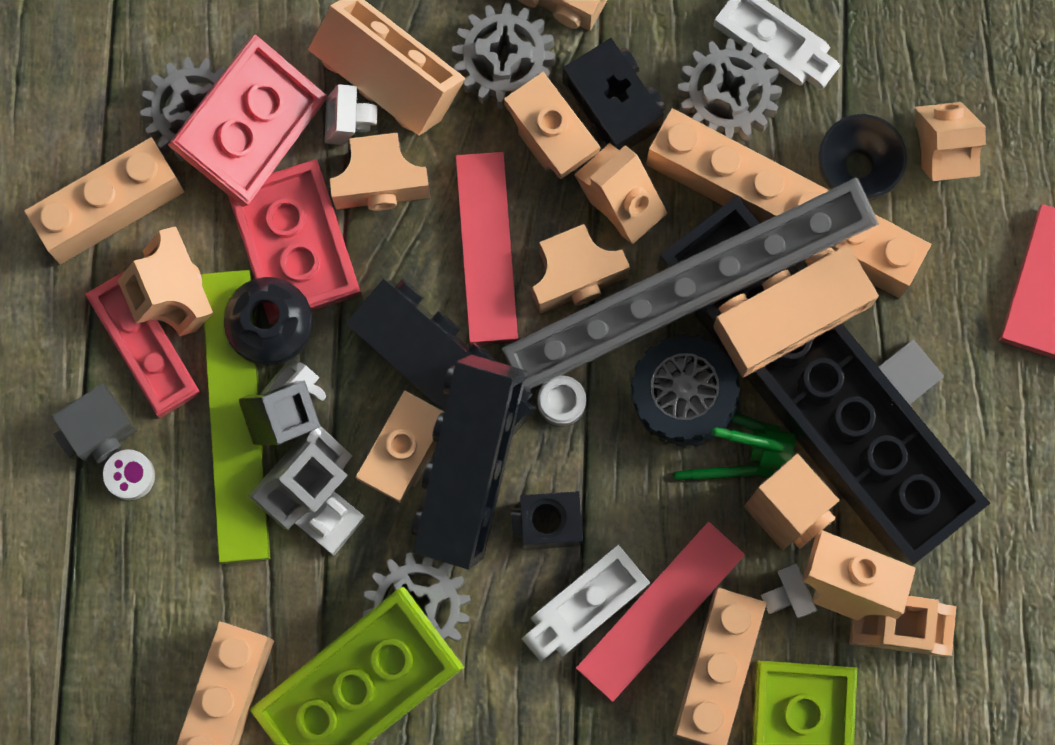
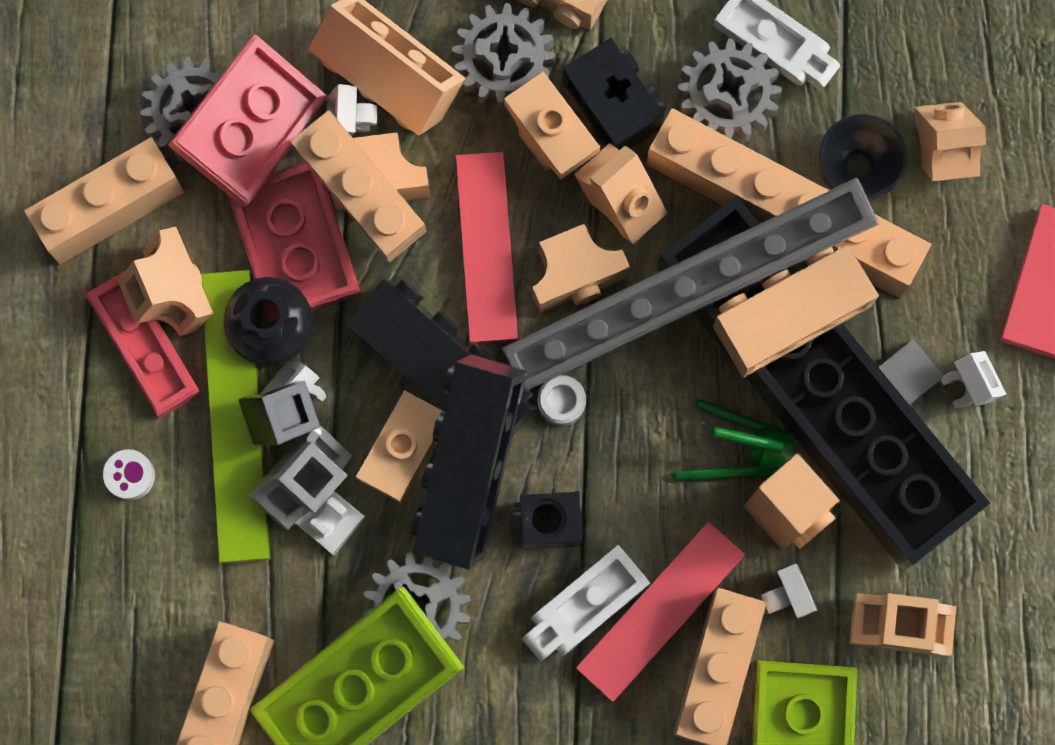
dark grey brick [52,383,137,464] -> none
black wheel [631,334,741,448] -> none
light nougat brick [802,530,916,621] -> none
none -> light nougat brick [291,110,427,263]
none -> white tile [941,351,1007,408]

